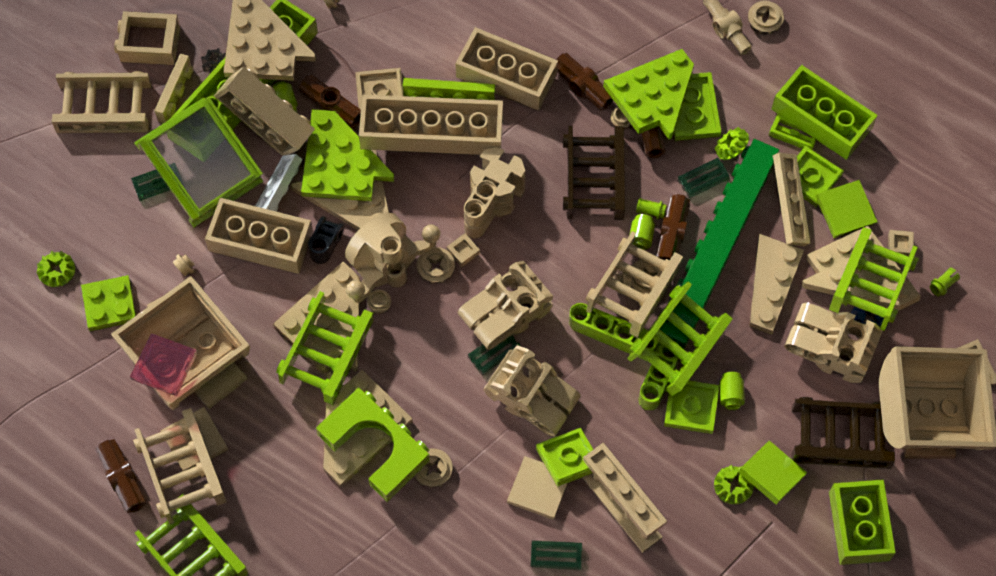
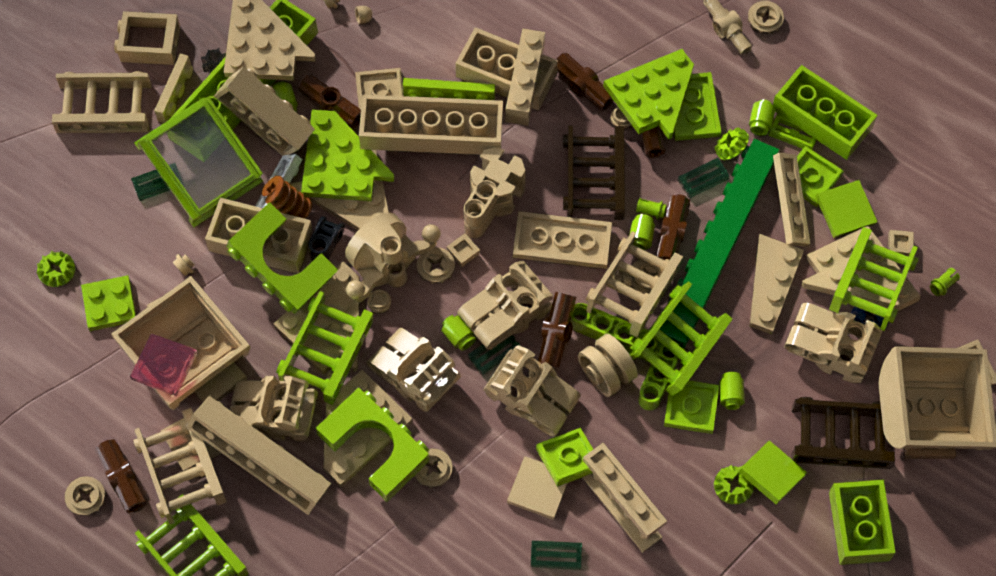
none -> tan gear [65,476,106,516]
none -> tan brick [186,396,331,515]
none -> lime arch [226,202,338,314]
none -> tan connector [230,376,318,441]
none -> dark orange piece [262,176,313,219]
none -> tan hinge [355,6,372,24]
none -> tan connector [367,328,461,412]
none -> lime brick [441,315,476,351]
none -> tan brick [505,29,545,126]
none -> tan plate [513,211,612,269]
none -> reddish brown piece [538,292,577,368]
none -> tan wheel [578,334,638,397]
none -> lime brick [749,100,776,136]

